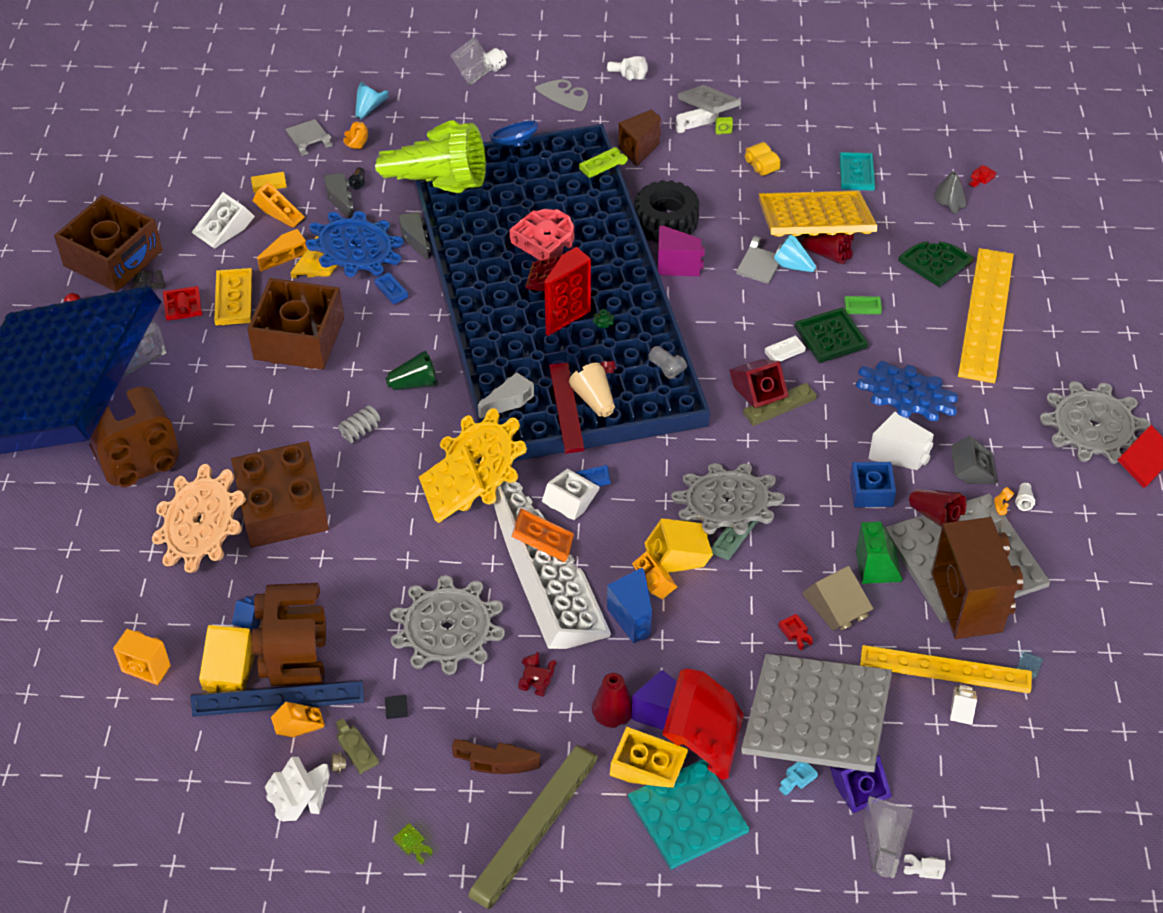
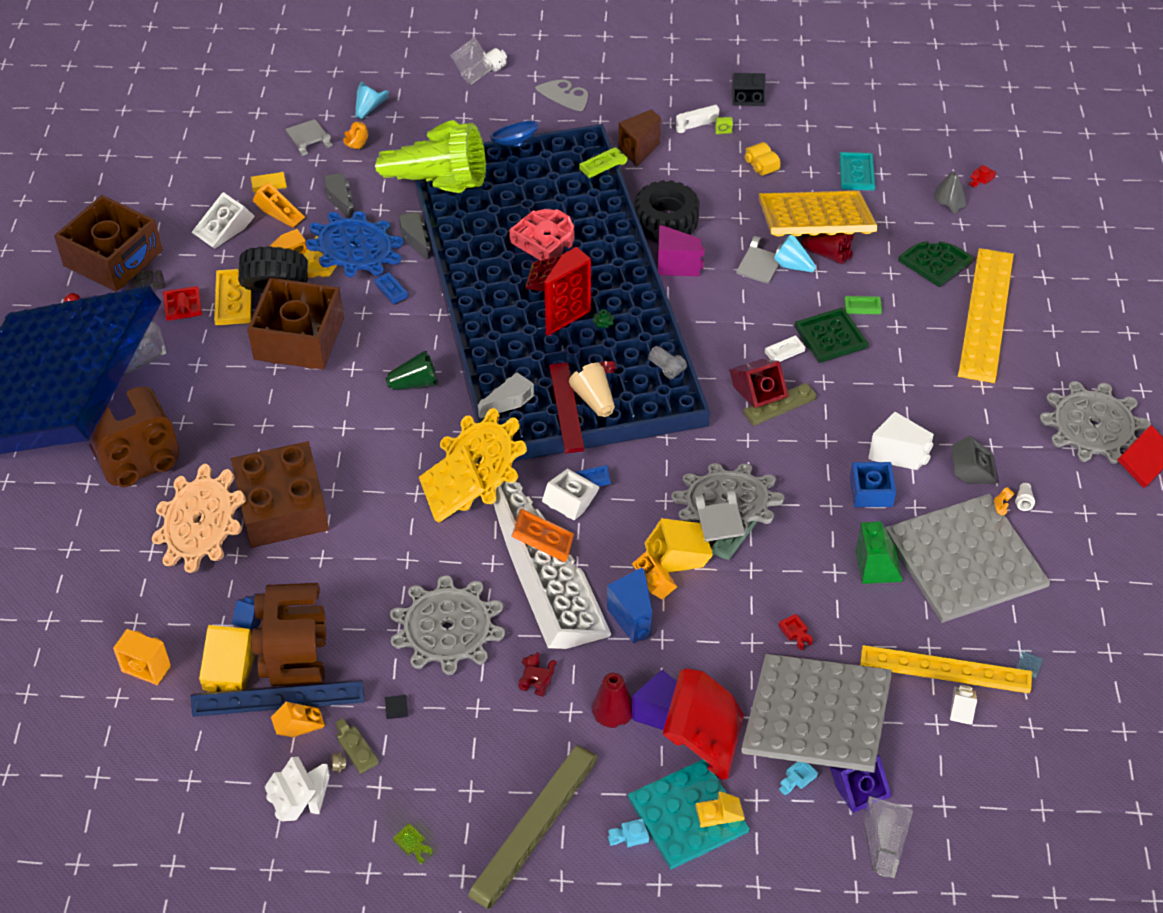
light grey piece [338,405,380,444] -> none
black cone [348,167,365,190] -> none
reddish brown slope [452,739,541,774] -> none
white piece [607,56,648,80] -> none
yellow slope [610,727,688,788] -> none
light grey tile [678,85,741,114] -> none
dark tan slope [802,566,873,631] -> none
blue plate [855,361,958,421] -> none
white plate [904,854,945,879] -> none
dark red cone [909,489,967,528] -> none
reddish brown brick [931,517,1023,639] -> none
none -> black tyre [238,246,308,294]
none -> medium azure plate [607,819,649,847]
none -> light grey flag [695,489,745,542]
none -> yellow slope [695,791,744,828]
none -> black slope [732,73,765,106]

